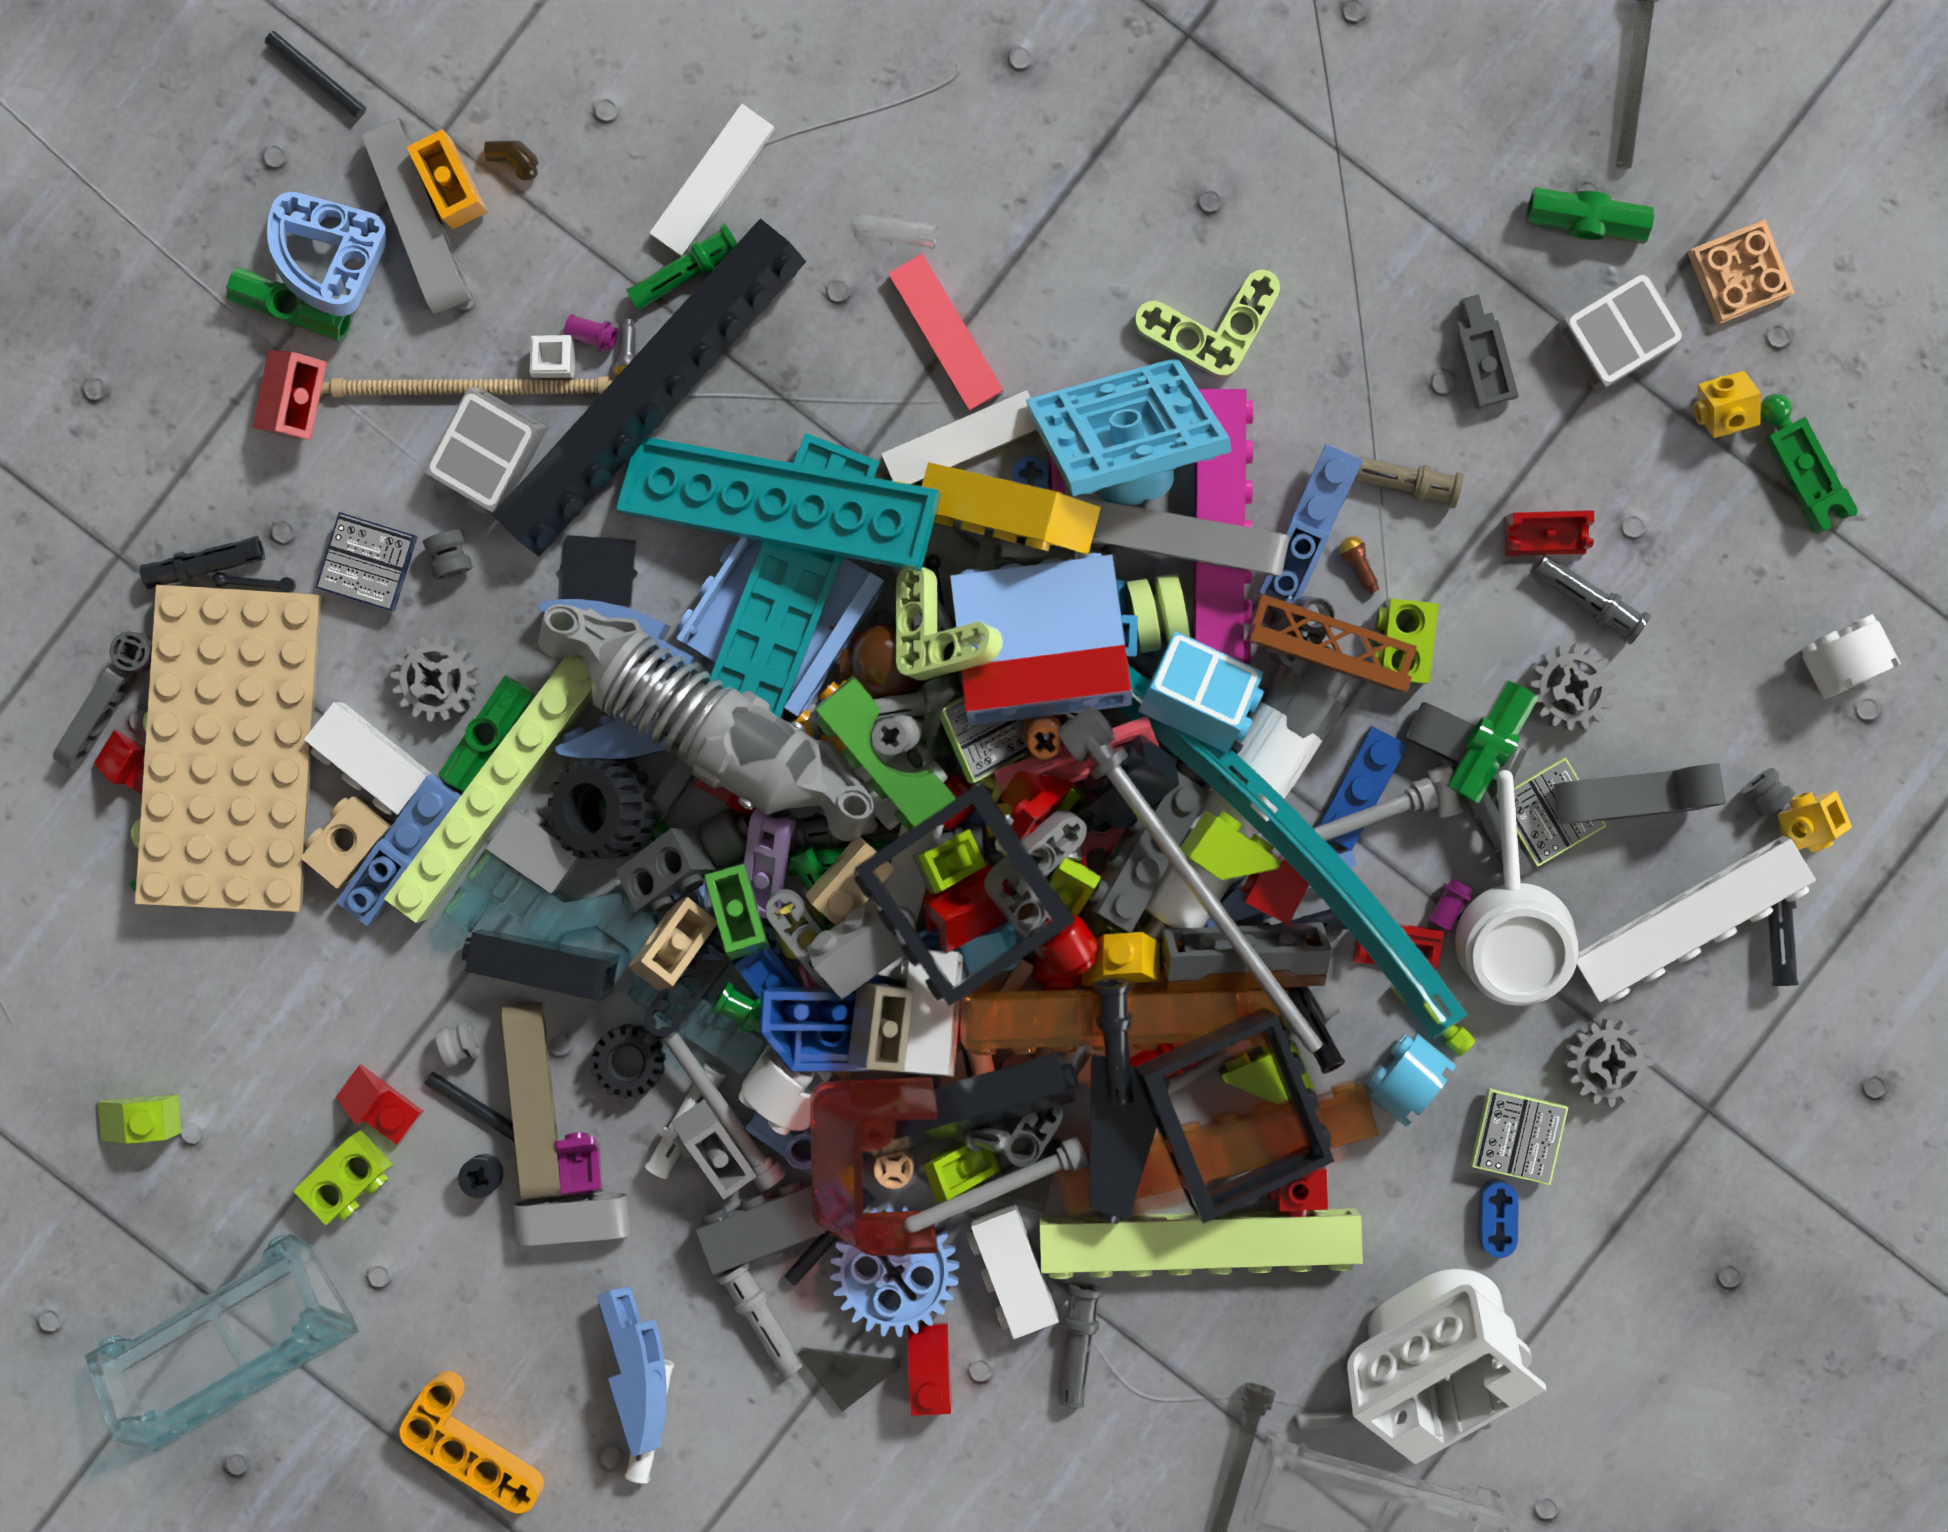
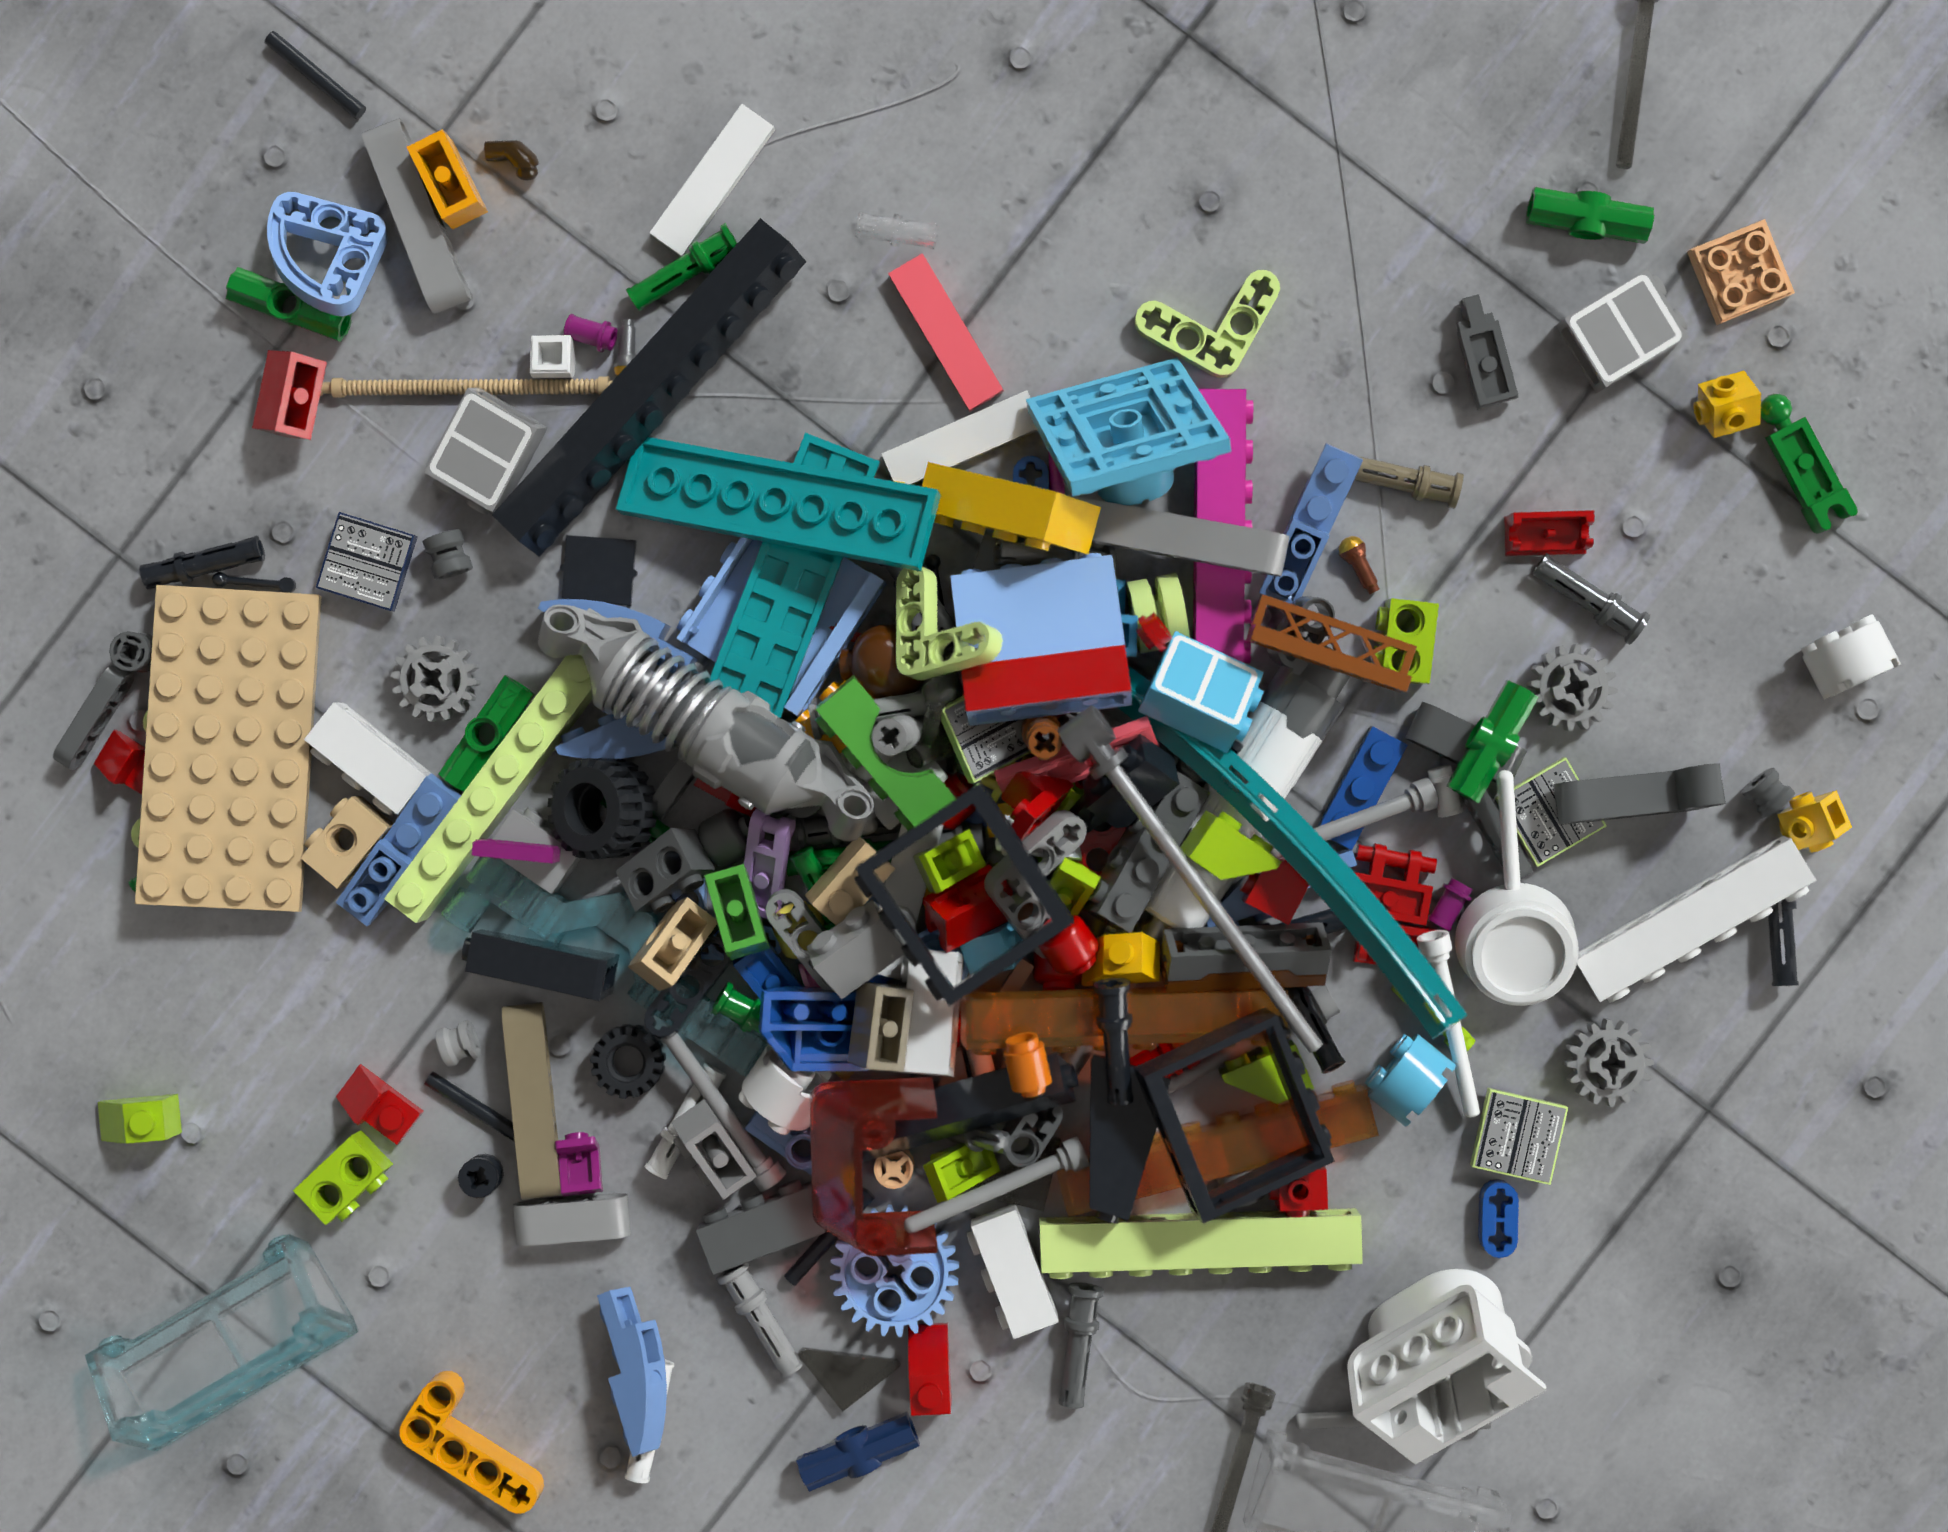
none -> magenta tile [471,838,561,864]
none -> dark blue piece [796,1412,920,1492]
none -> orange brick [1003,1032,1052,1097]
none -> red plate [1136,612,1173,652]
none -> red plate [1354,843,1437,926]
none -> white piece [1417,930,1480,1118]

